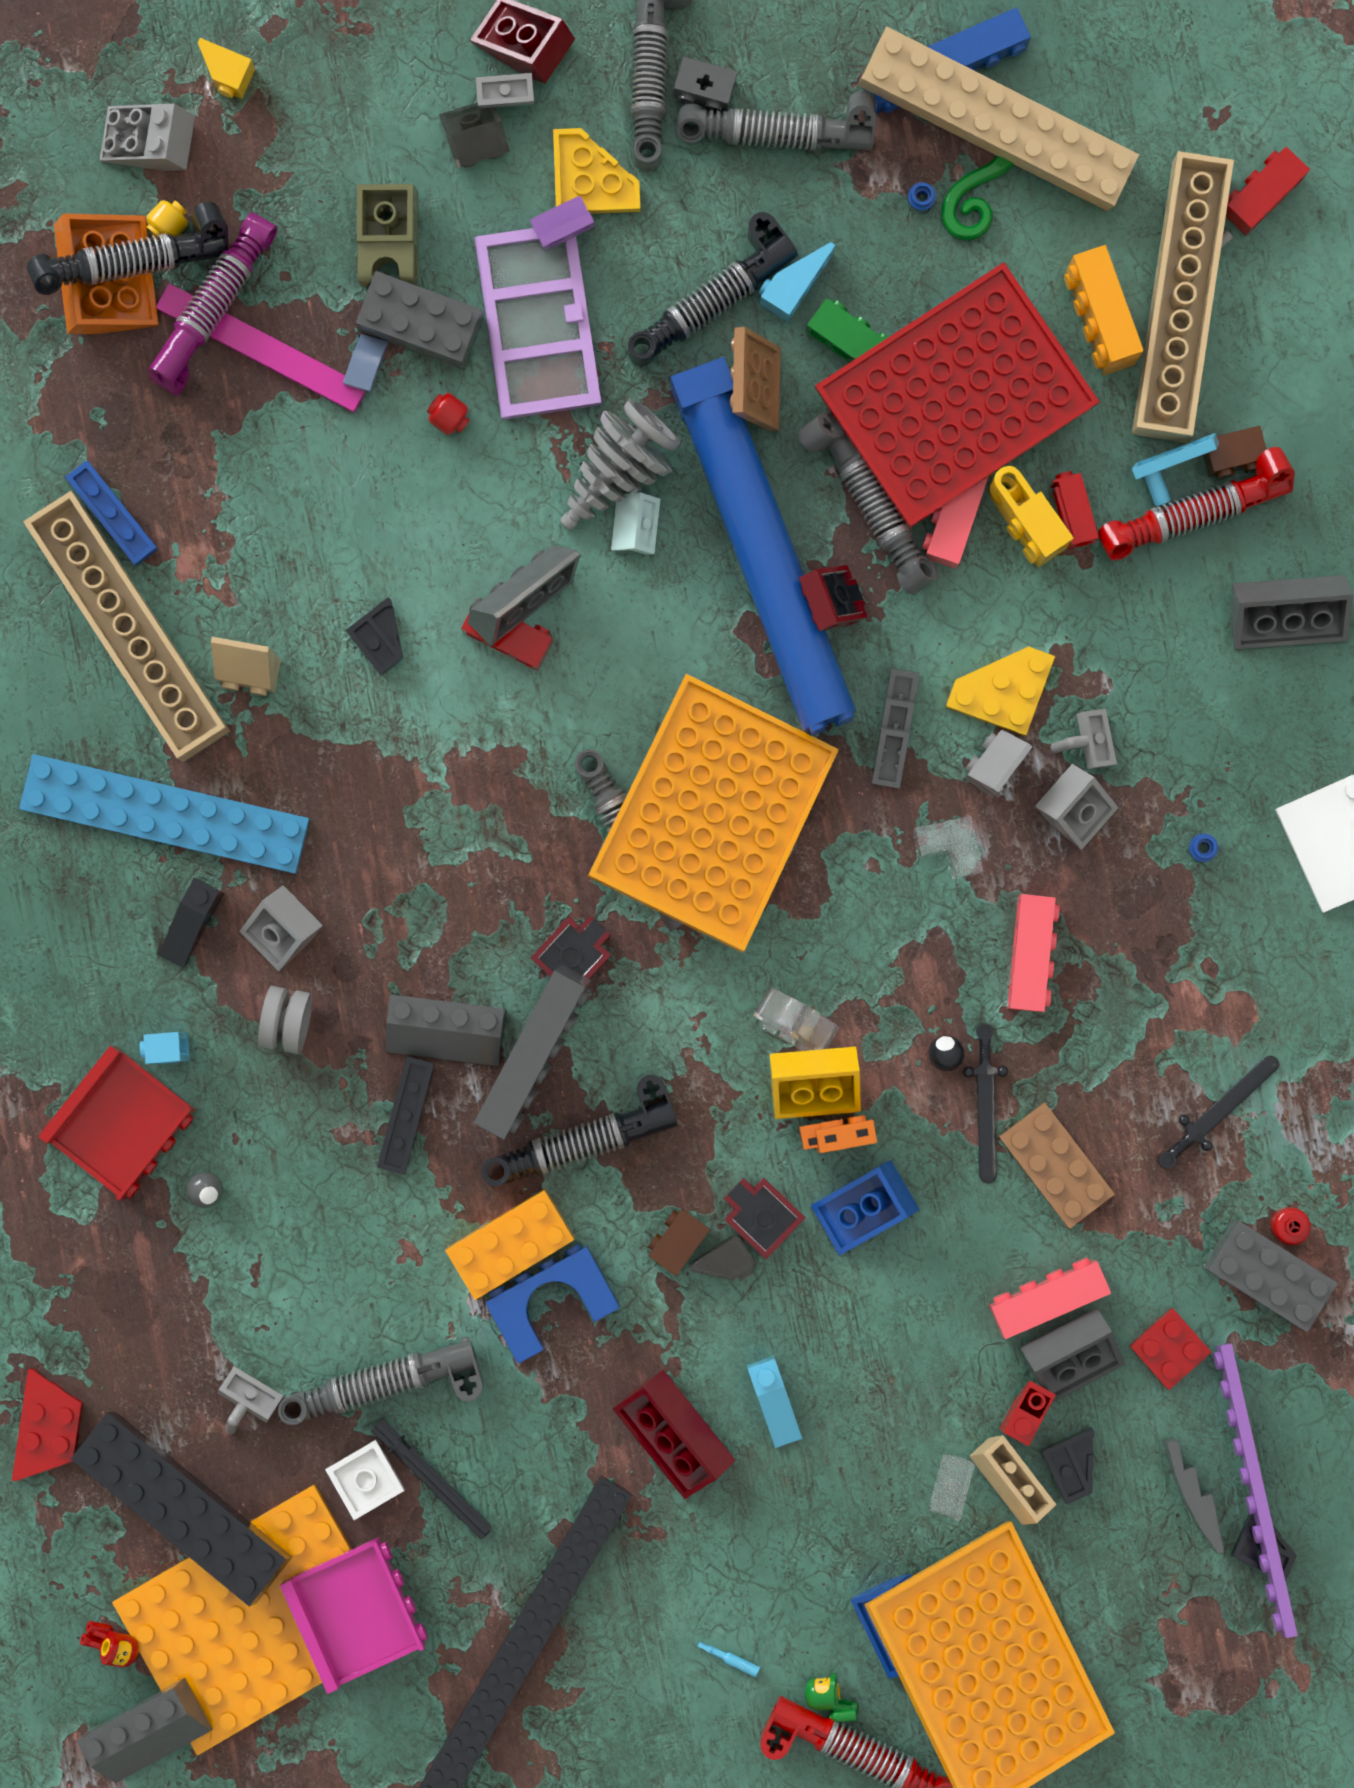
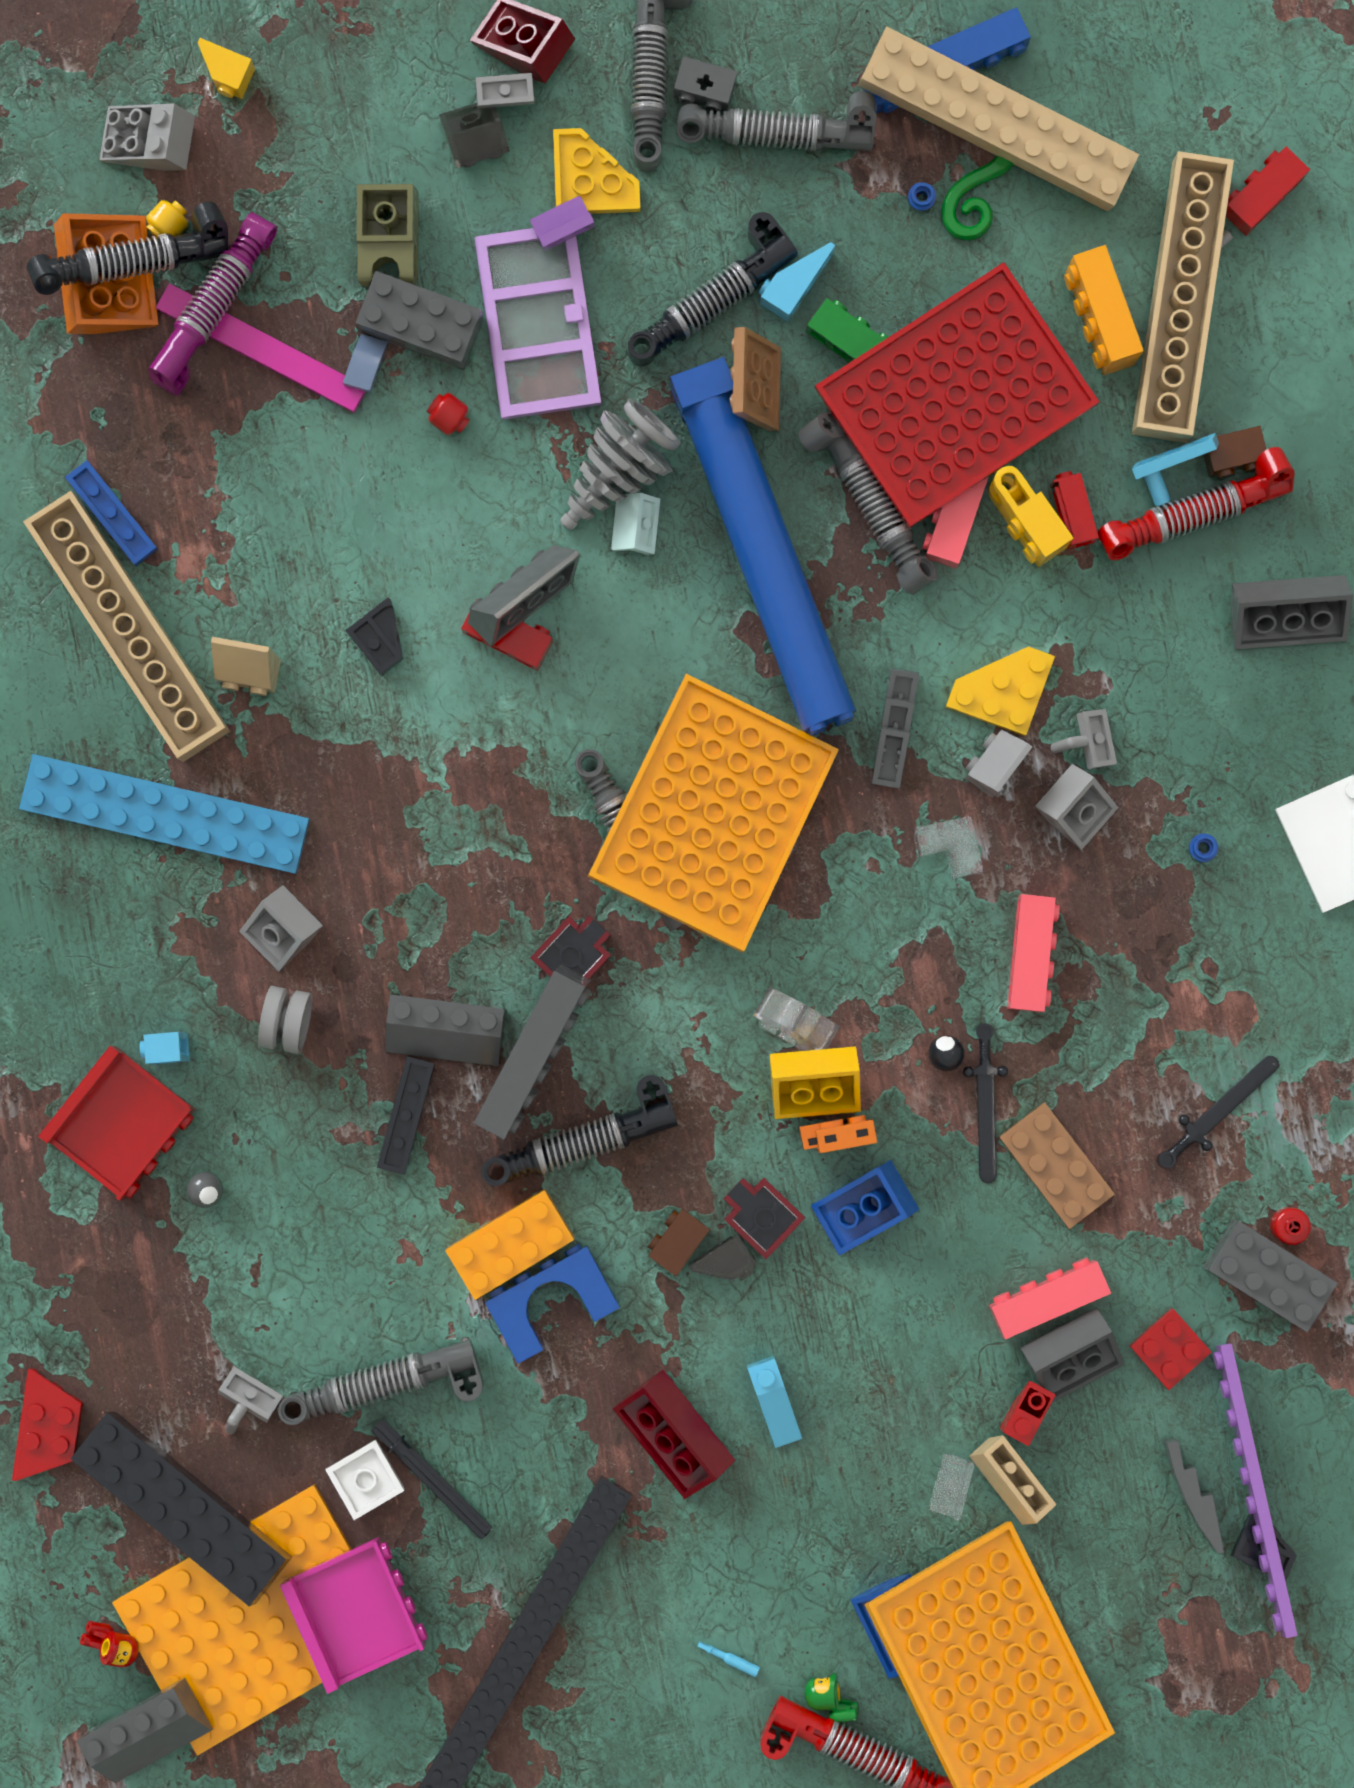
black slope [158,878,225,968] -> none
dark red piece [799,565,868,631] -> none
black wing [1041,1427,1094,1505] -> none

